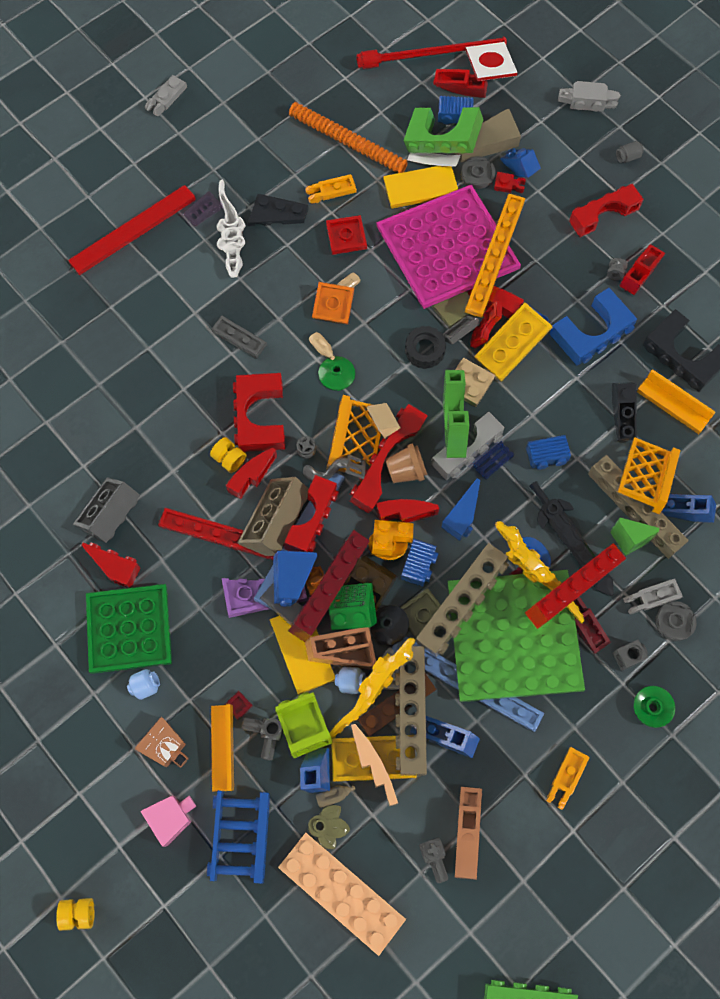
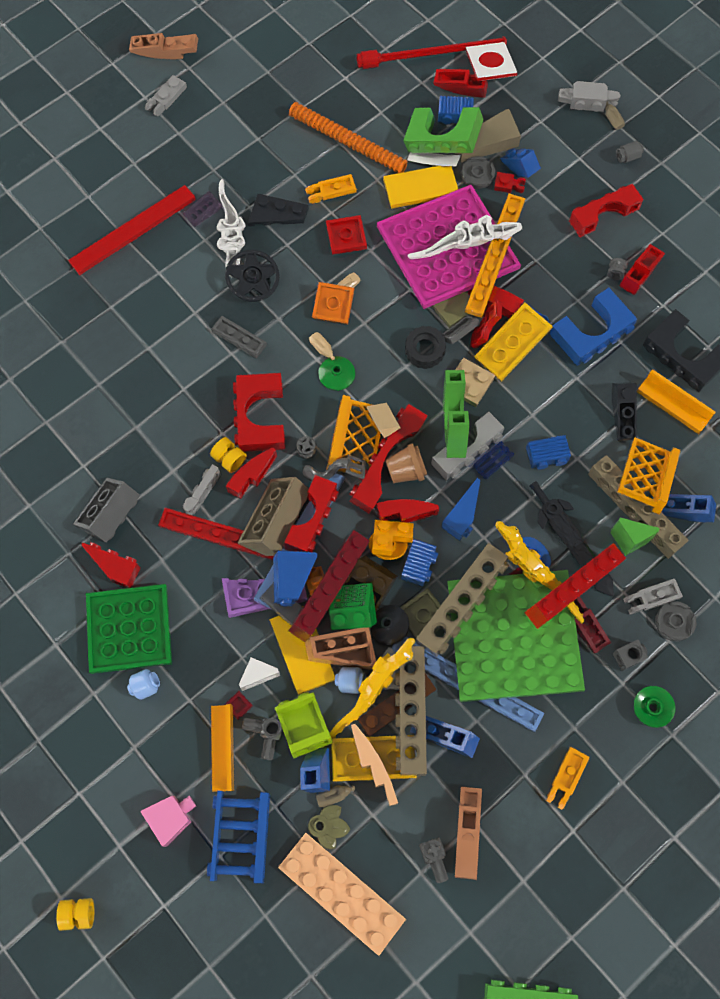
nougat torso [135,717,188,768] -> none
none -> nougat slope [129,33,198,59]
none -> light grey hinge [183,464,221,516]
none -> black wheel [225,250,280,302]
none -> white slope [239,658,280,691]
none -> white animal [408,215,522,259]
none -> dark tan piece [605,101,625,130]

